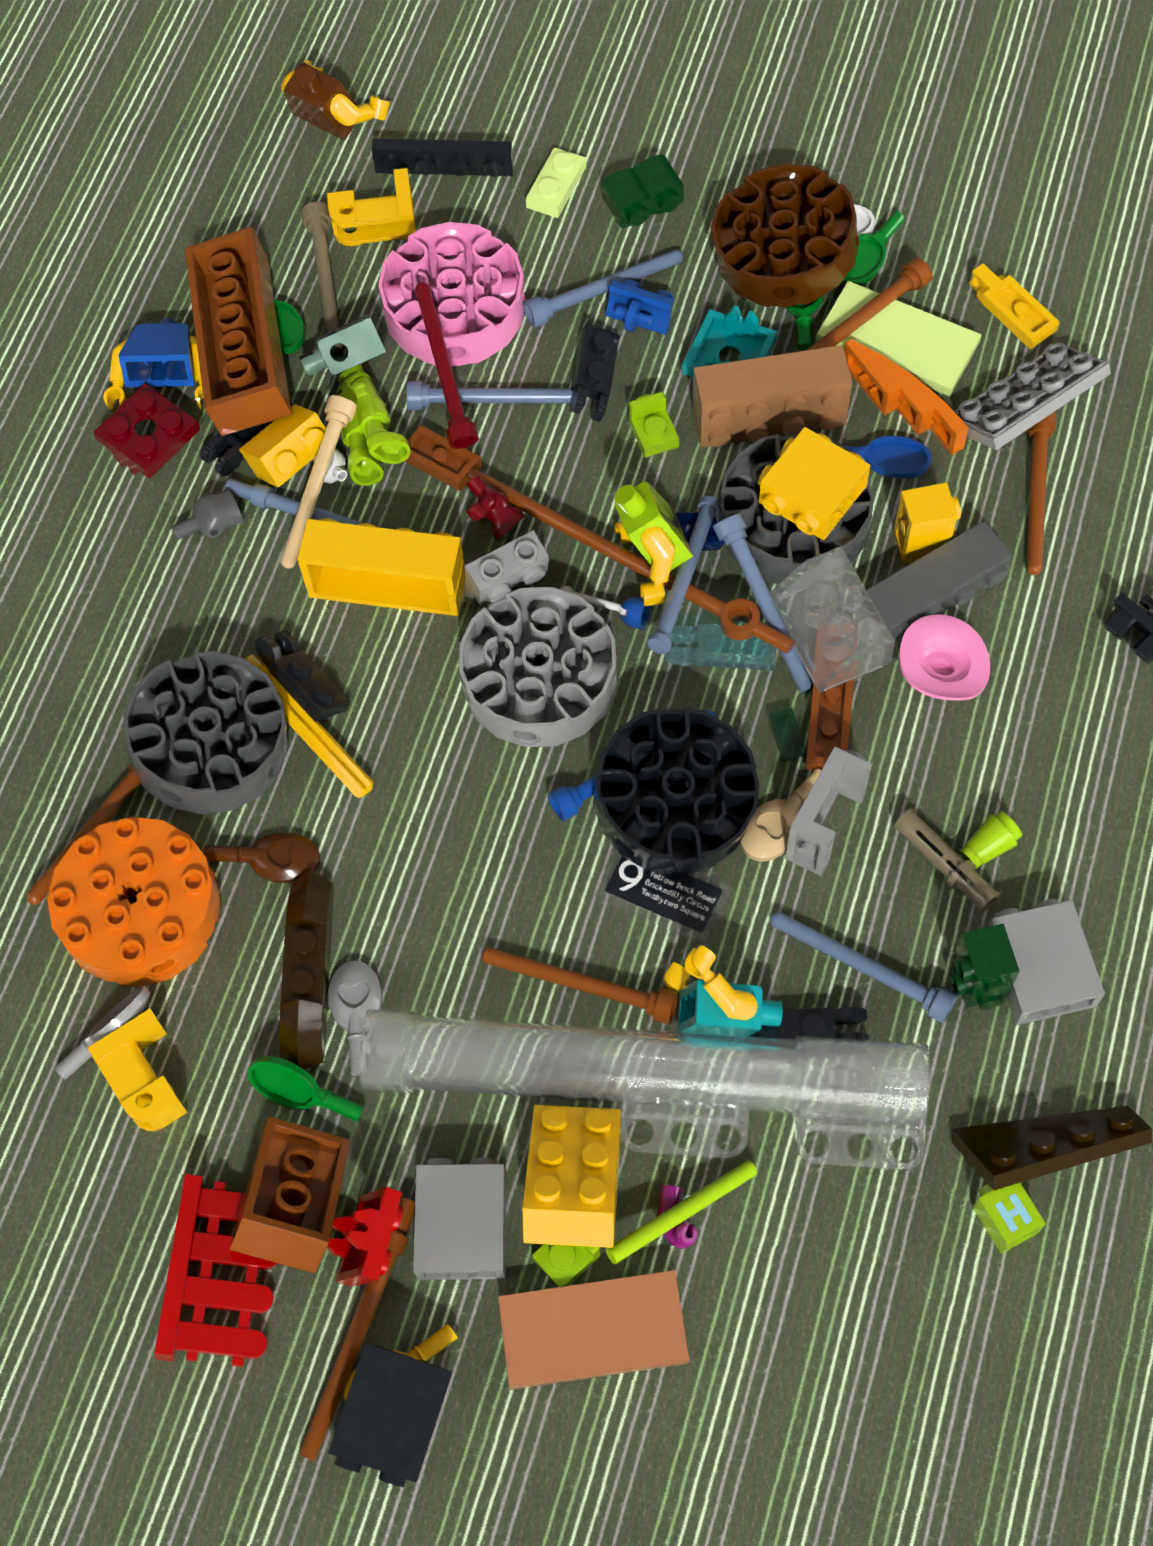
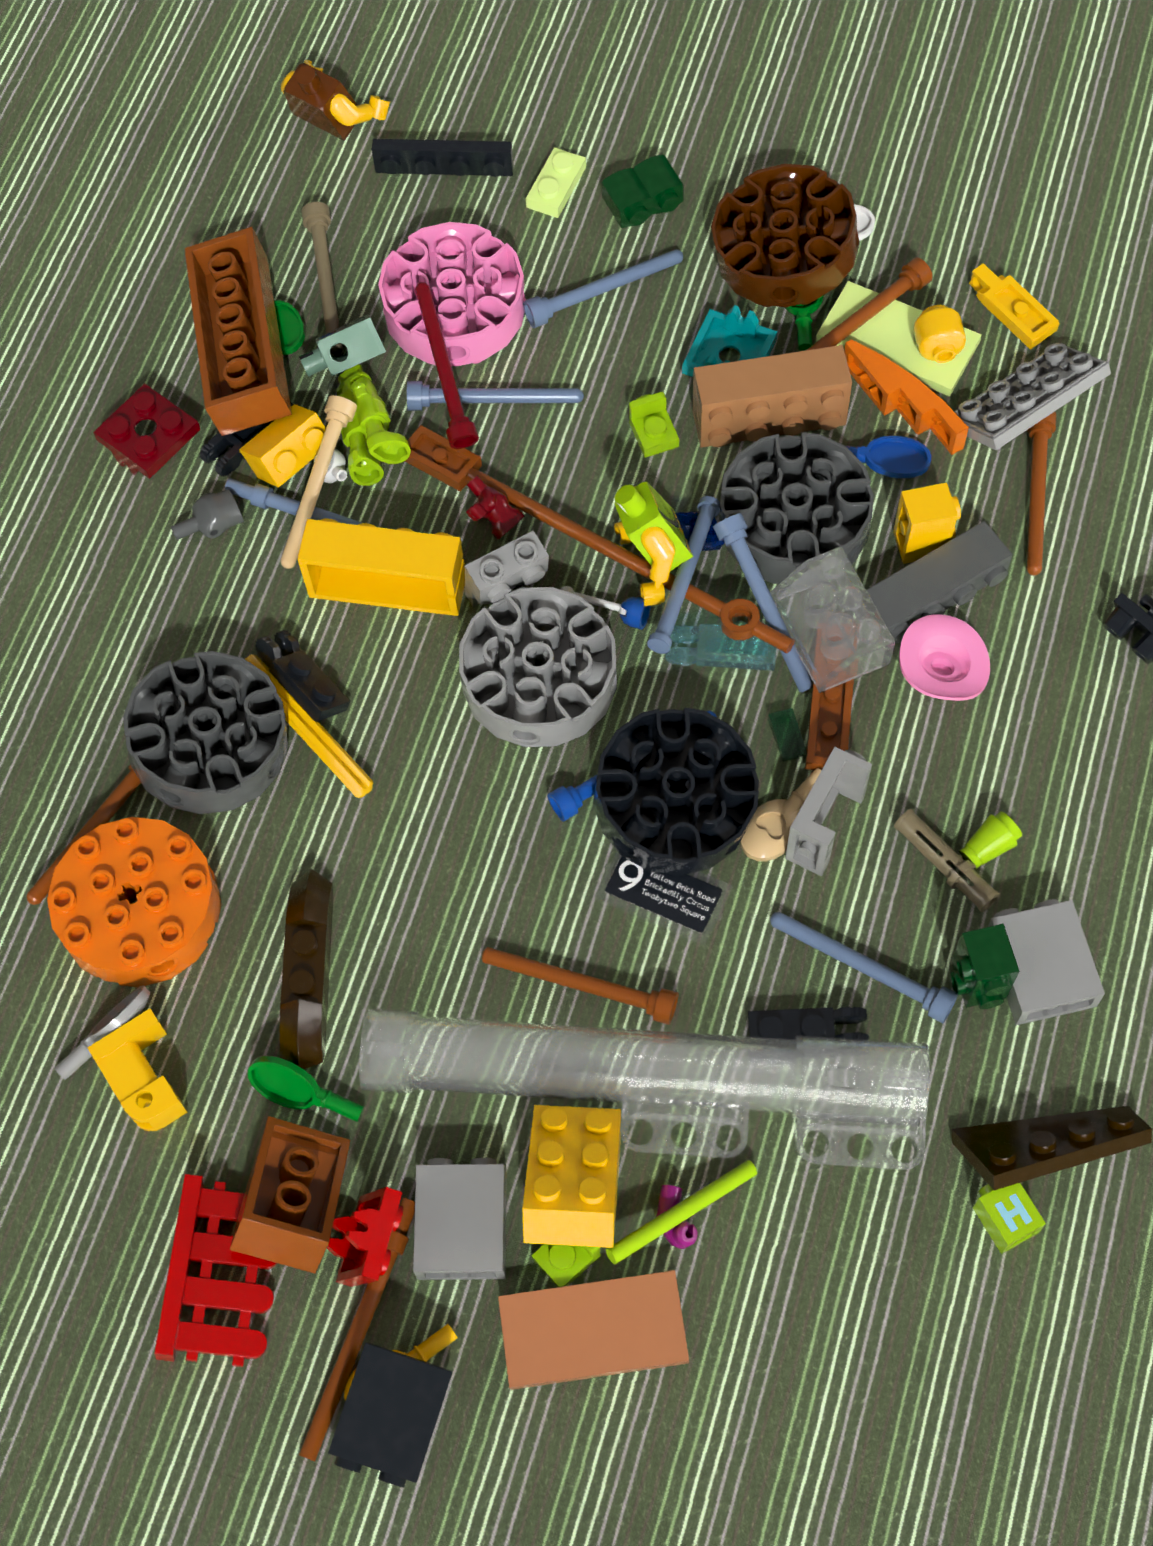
blue torso [103,318,204,411] -> none
reddish brown piece [204,833,320,883] -> none
yellow piece [327,168,416,246] -> none
light grey piece [328,961,382,1076] -> none
black hinge [570,323,620,422] -> none
blue hips [605,279,674,335] -> none
torso [664,946,783,1037] -> none
yellow brick [758,427,870,541] -> none
green piece [841,211,905,285] -> none
none -> yellow head [914,305,966,363]

